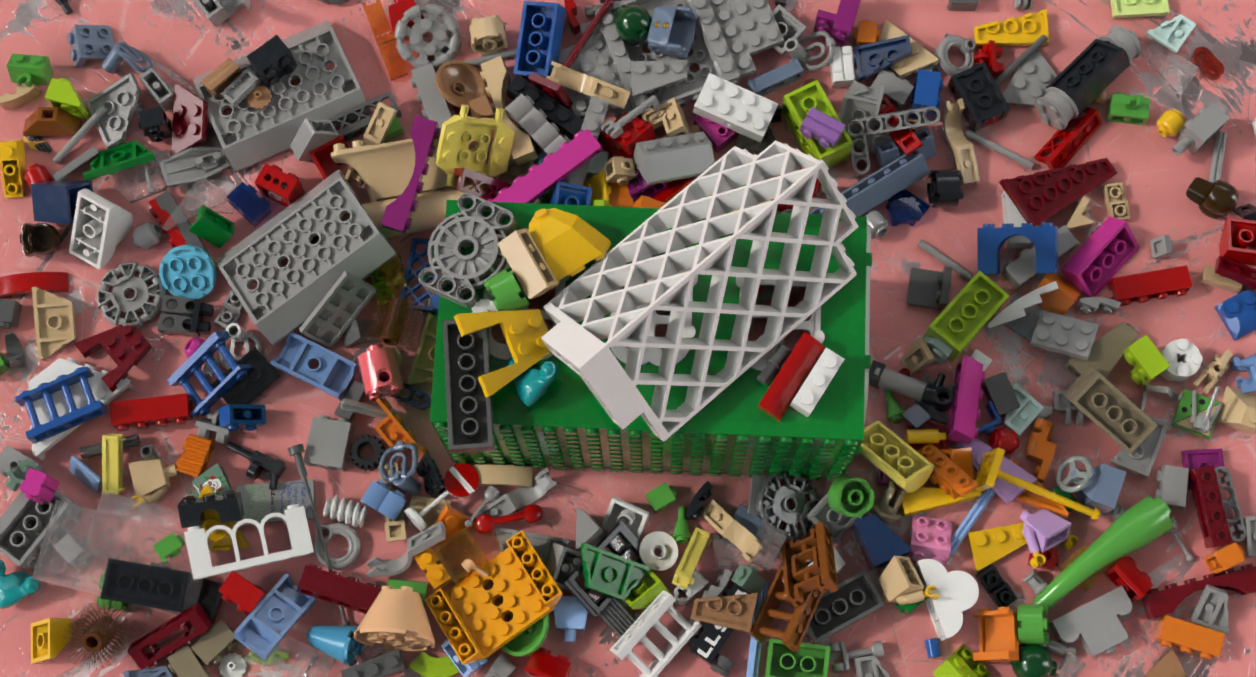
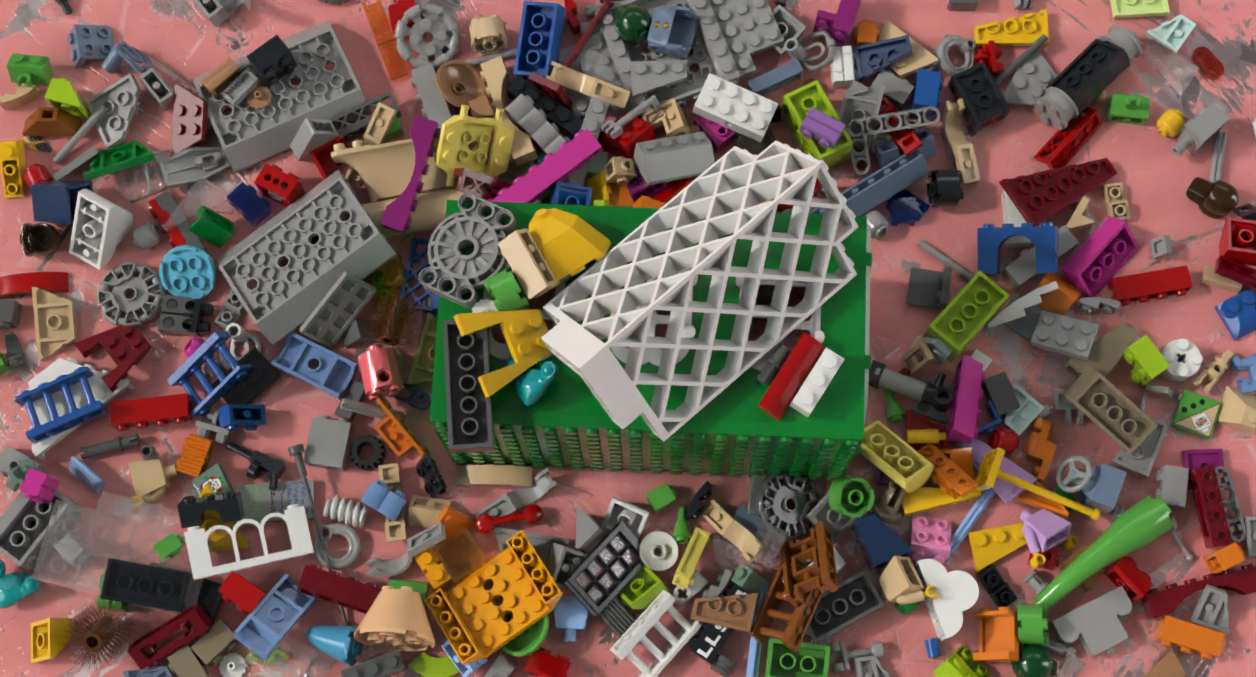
light yellow container [102,433,126,494] -> none
black brick [137,106,172,142] -> none
sand blue piece [379,441,421,495] -> none
piece [404,463,479,532] -> none
light nougat hand [461,558,489,578] -> none
light grey hinge [465,486,501,527] -> none
green wing [580,543,651,600] -> none
dark blue slope [901,403,931,429] -> none
light grey bar [964,129,1034,170] -> none
light grey plant [1190,386,1222,433] -> none

